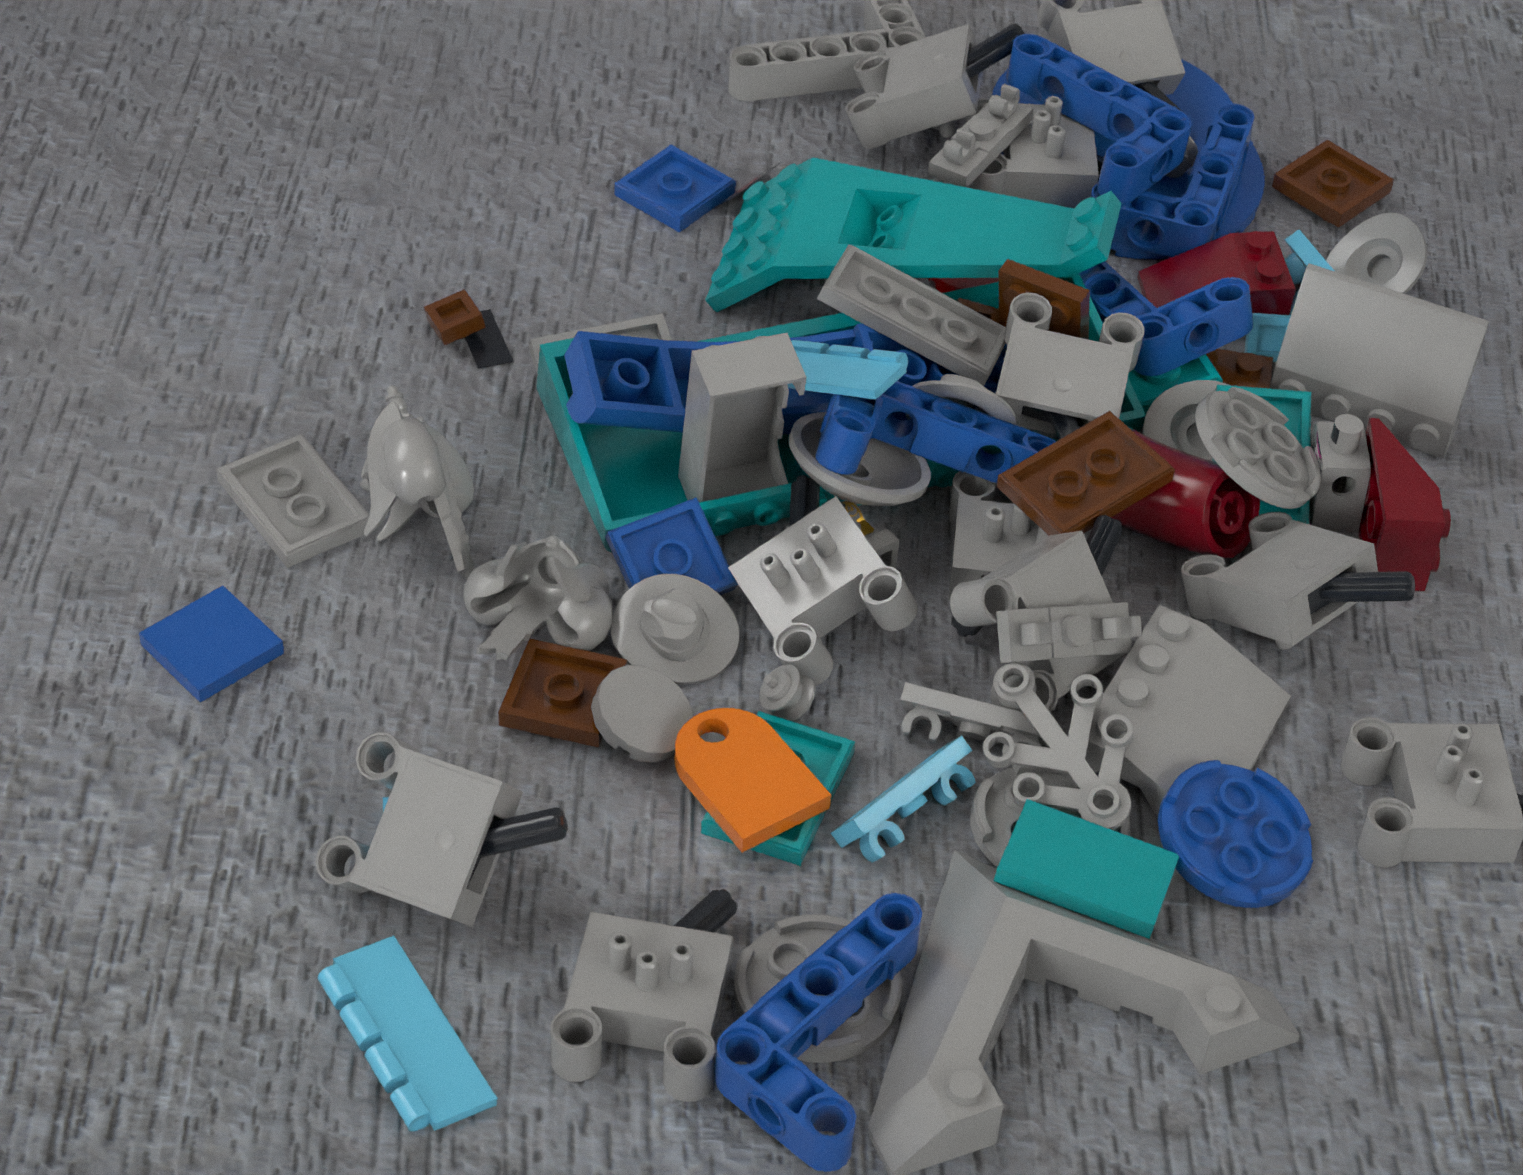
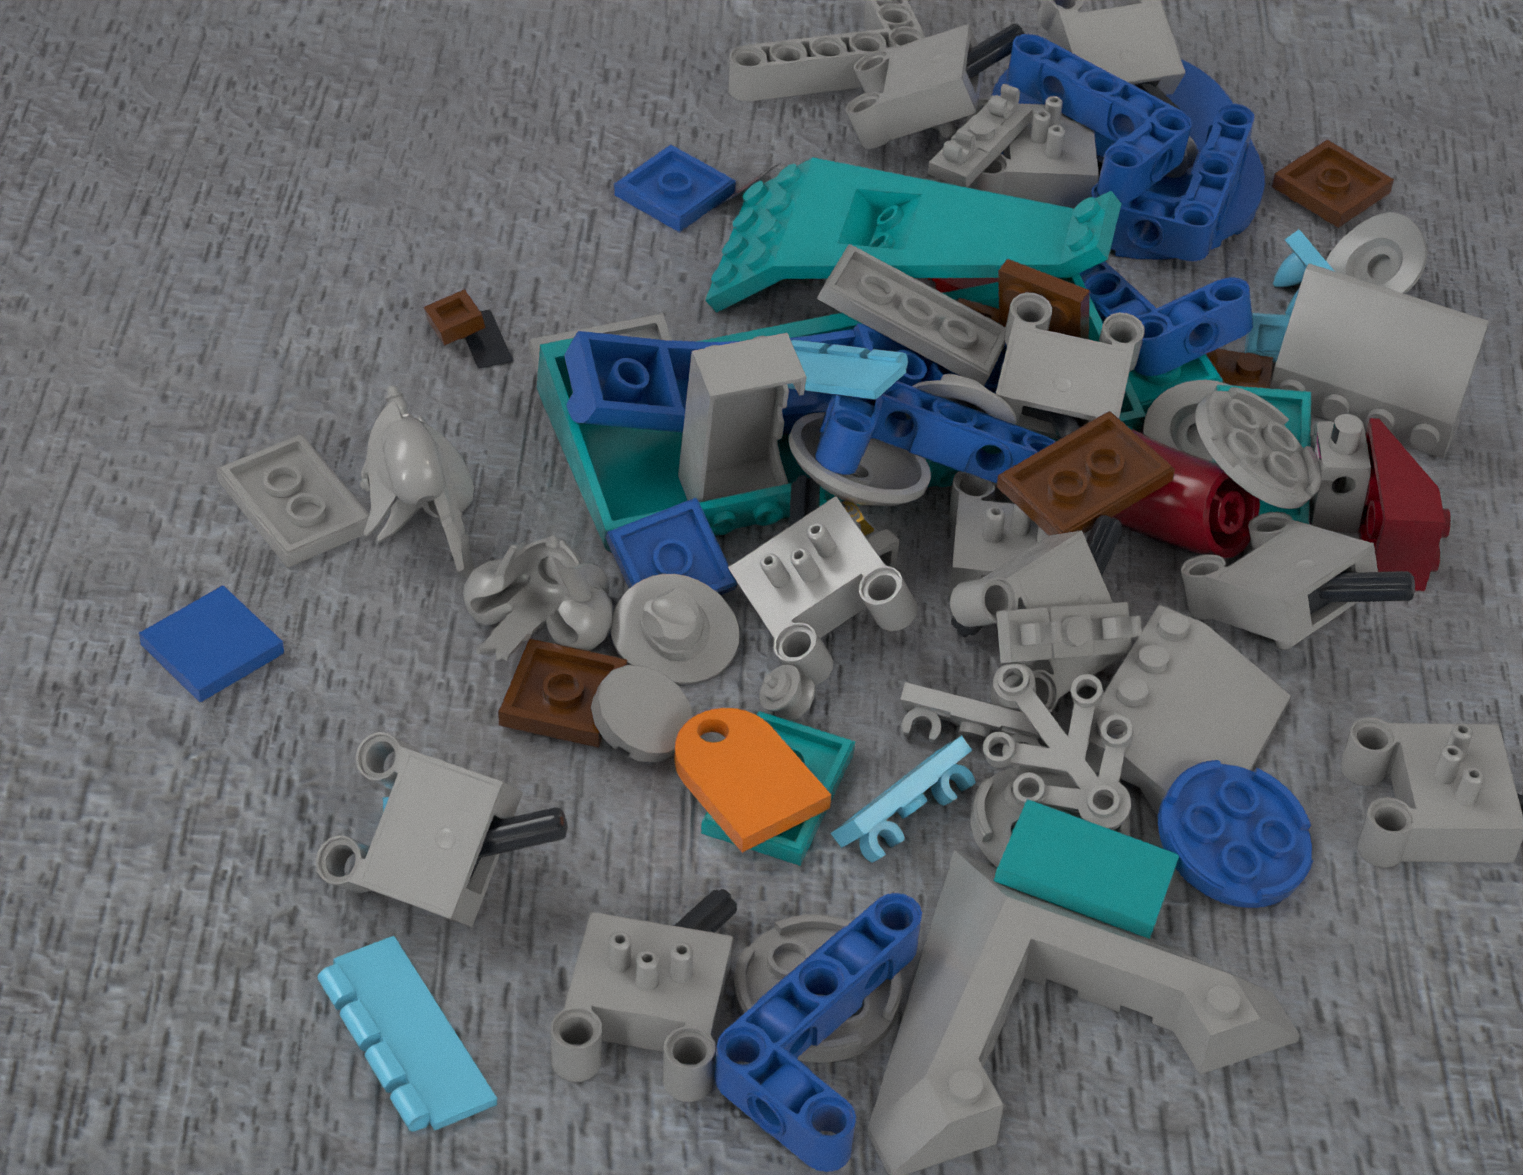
dark red slope [1137,231,1296,315] -> none

